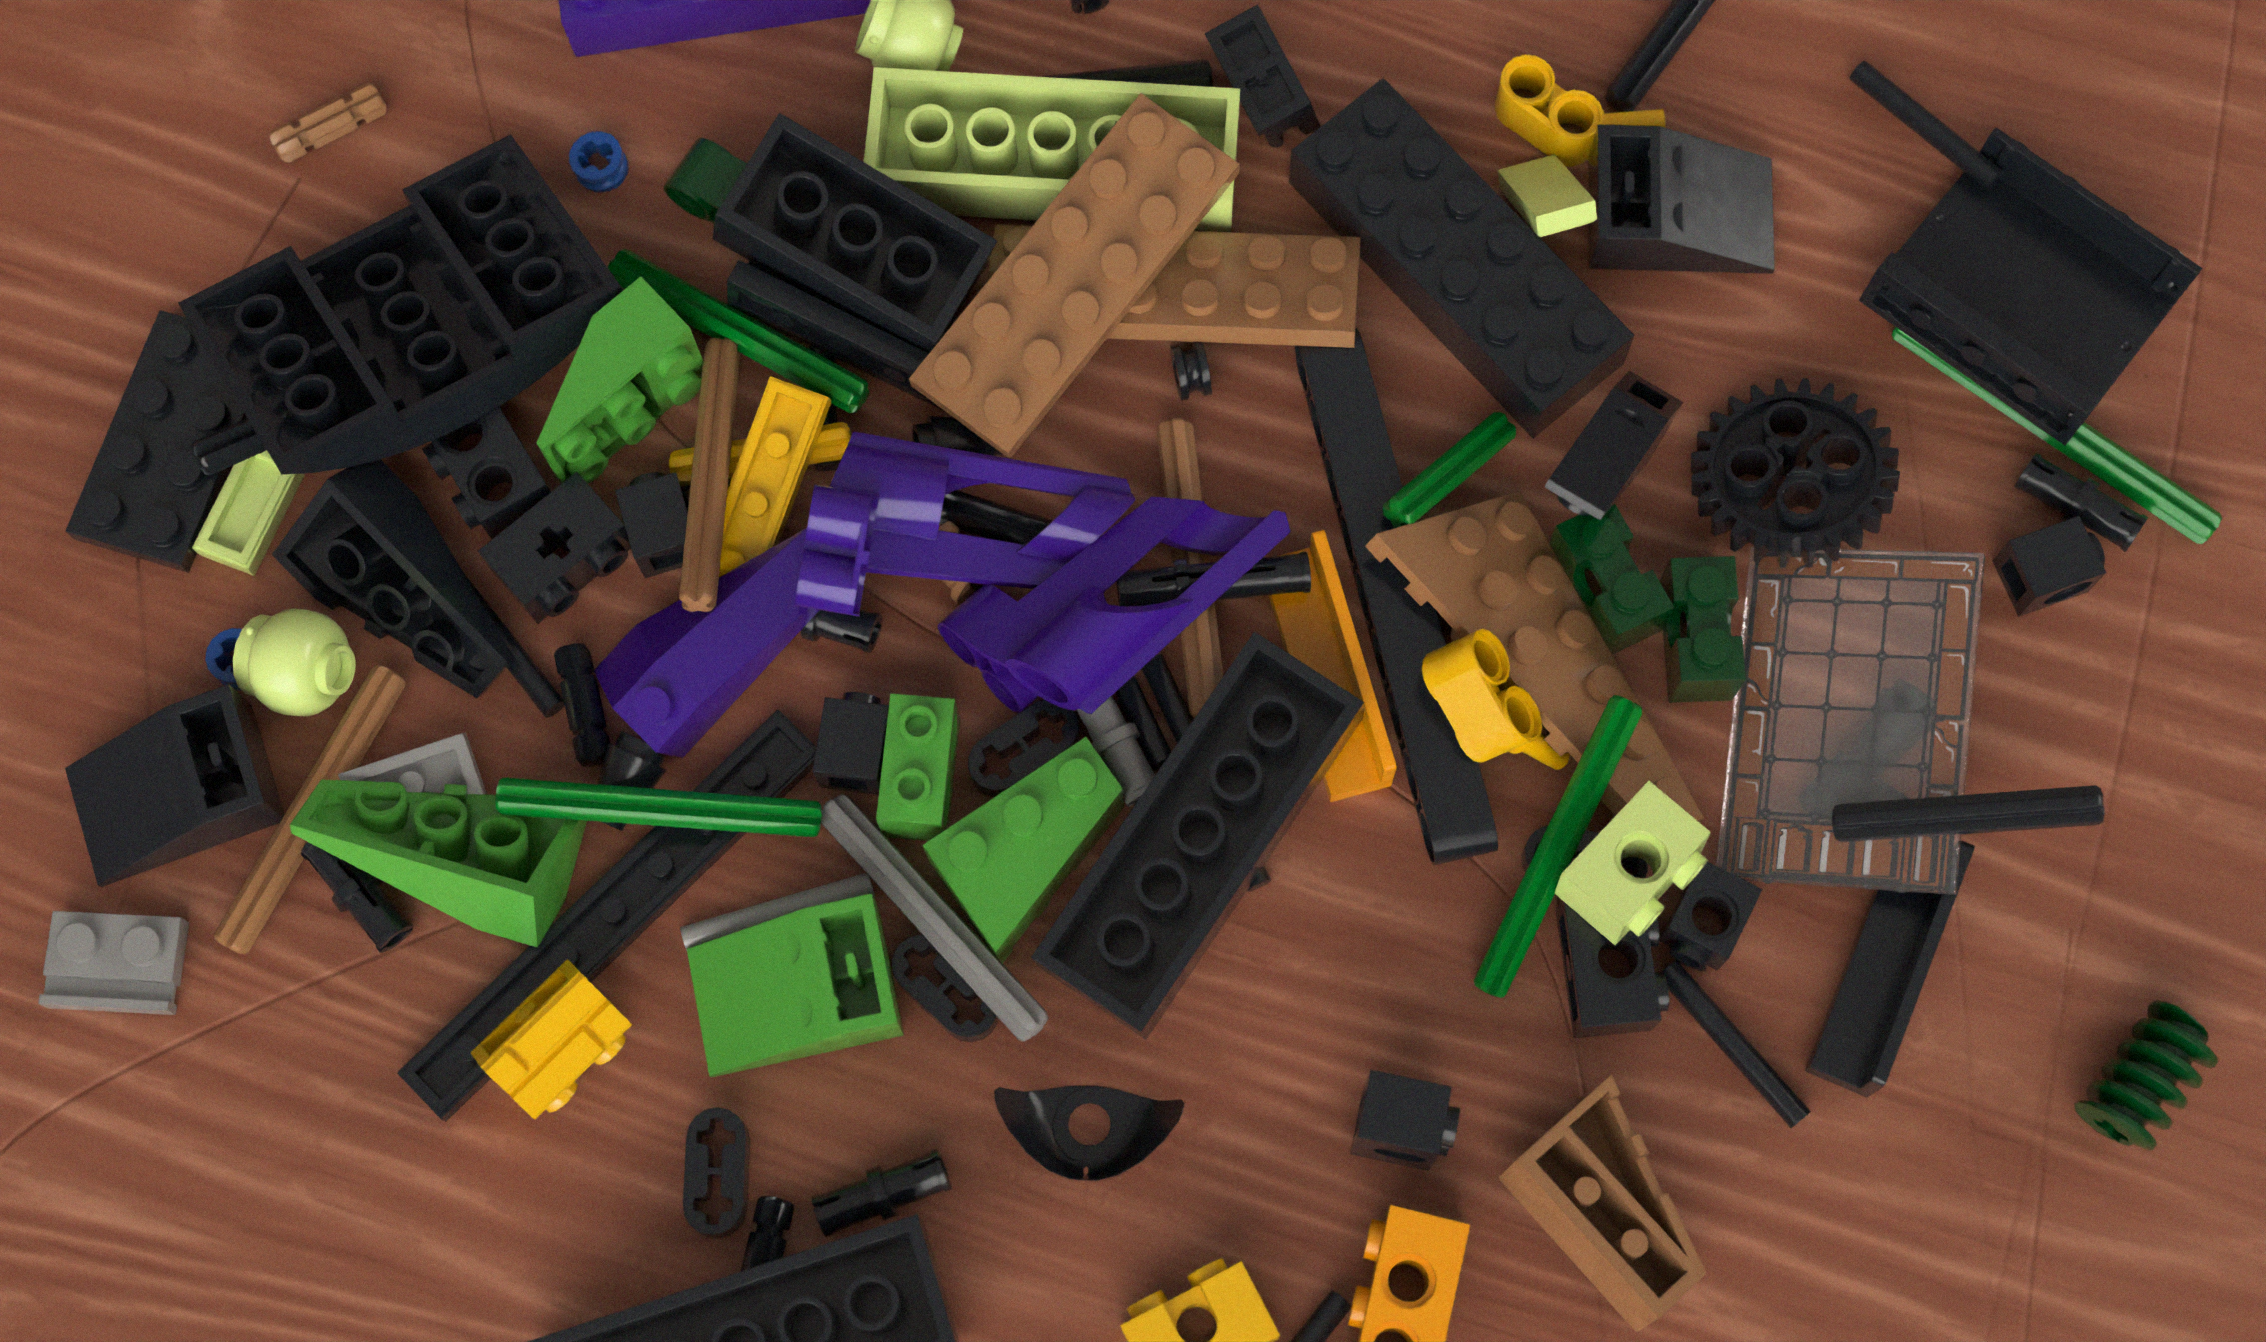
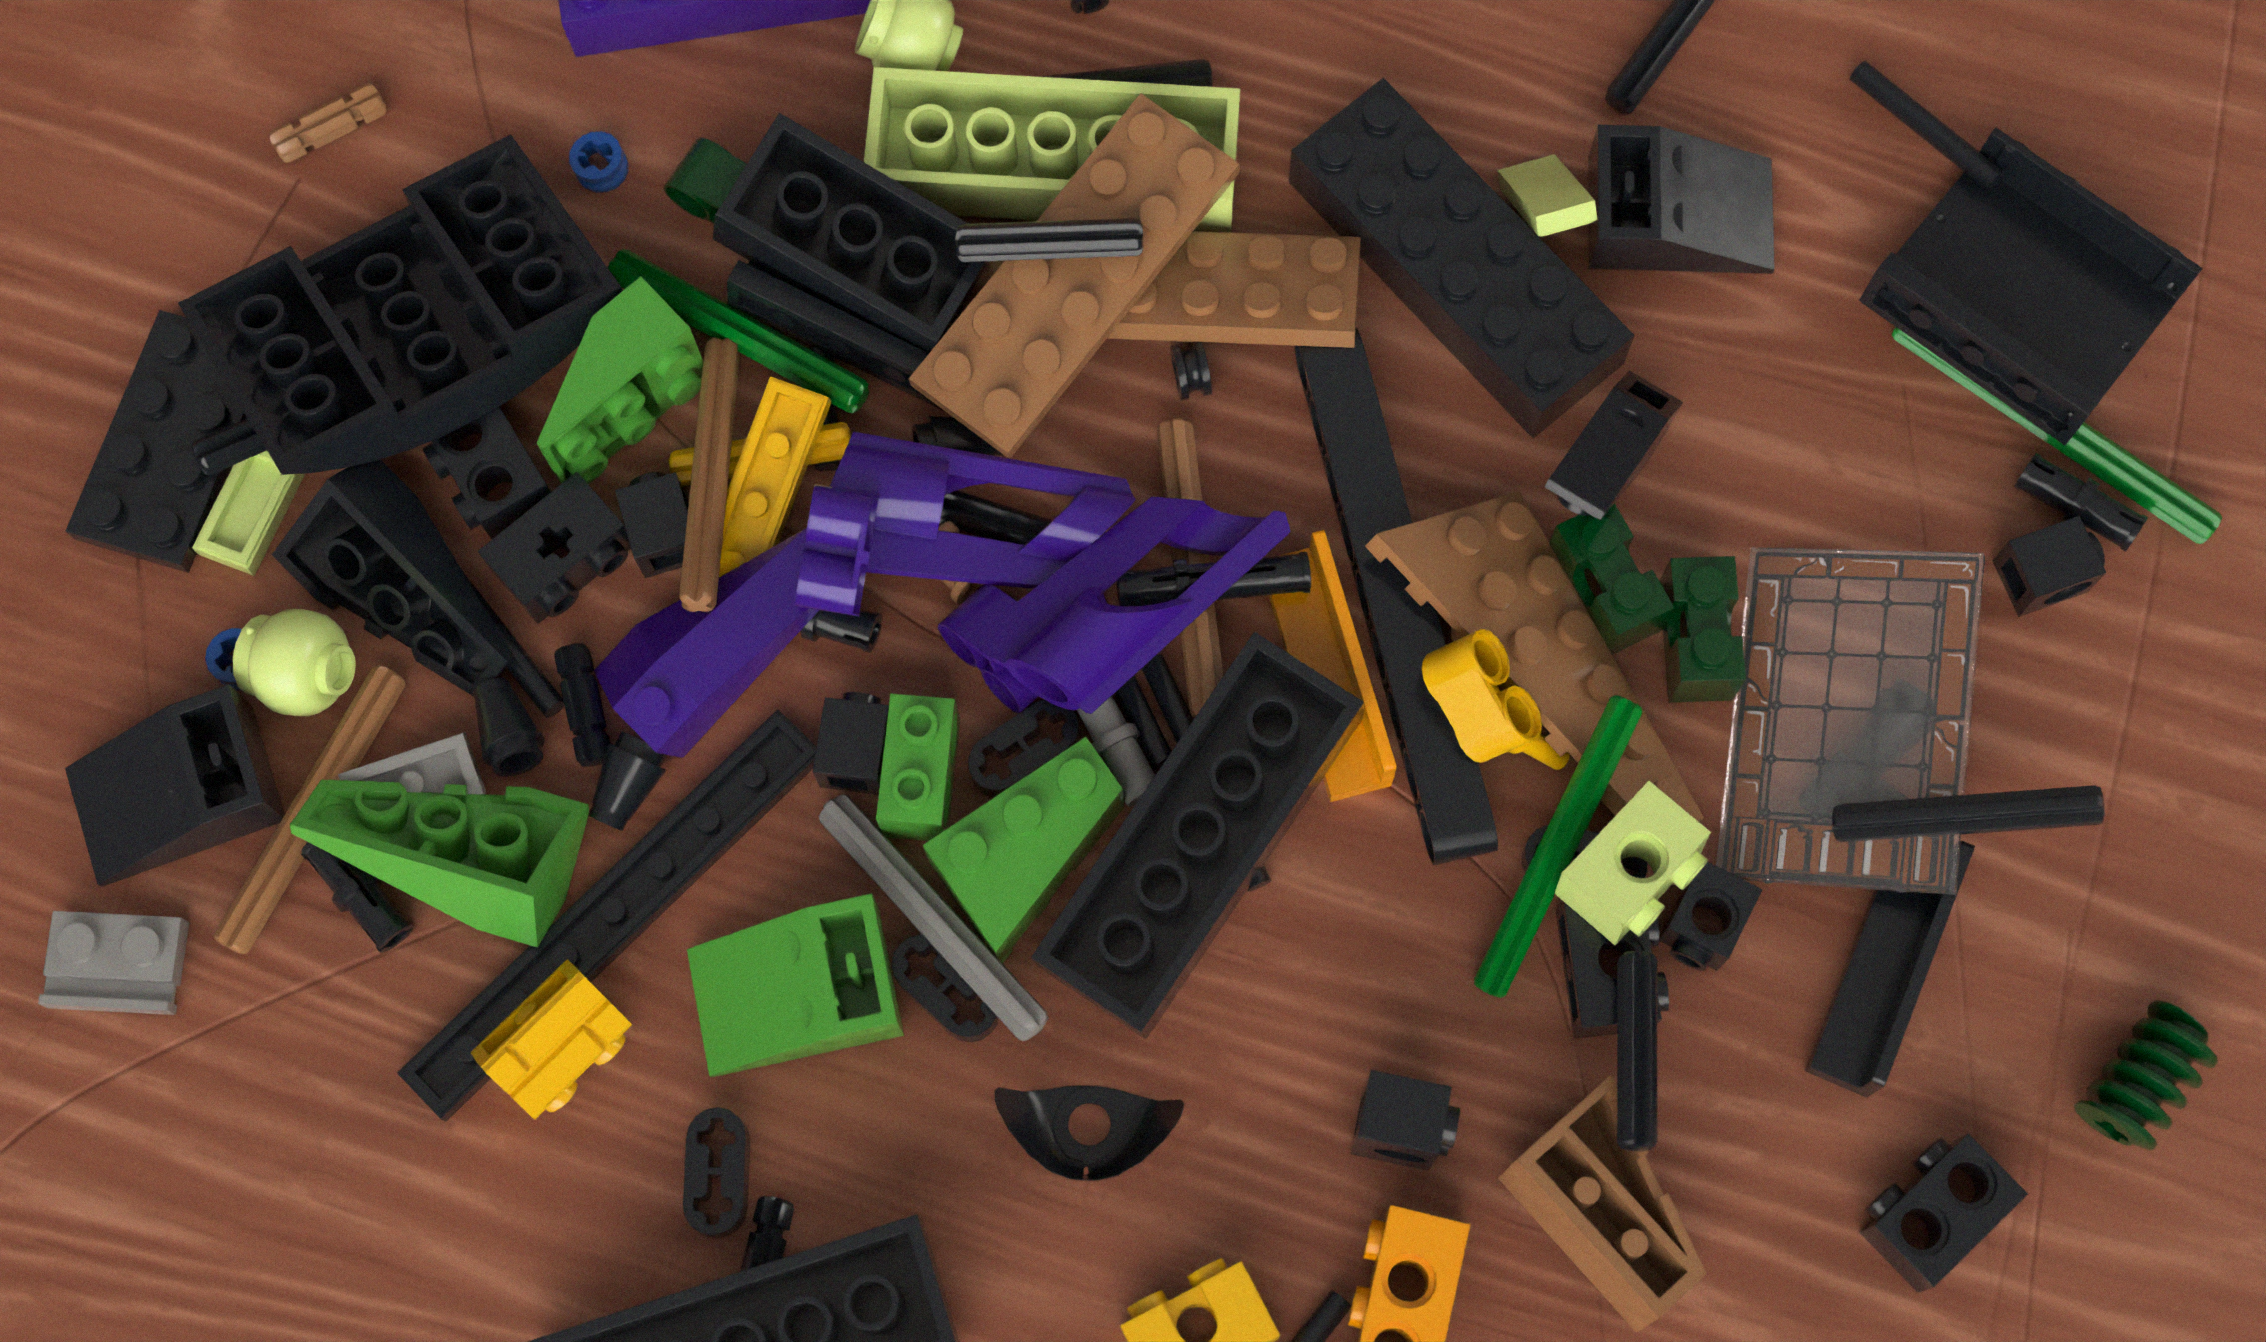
green axle [495,777,822,837] -> none
light grey bar [680,873,875,951] -> none
black pin [811,1149,952,1237] -> none
black hinge [1204,4,1321,147] -> none
green axle [1382,412,1516,528] -> none
yellow beam [1495,55,1665,167] -> none
black bar [1662,960,1811,1128] -> none
black gear [1691,378,1900,568] -> none
none -> black cone [473,678,545,777]
none -> black axle [955,218,1144,262]
none -> black axle [1617,951,1658,1152]
none -> black brick [1859,1133,2028,1293]

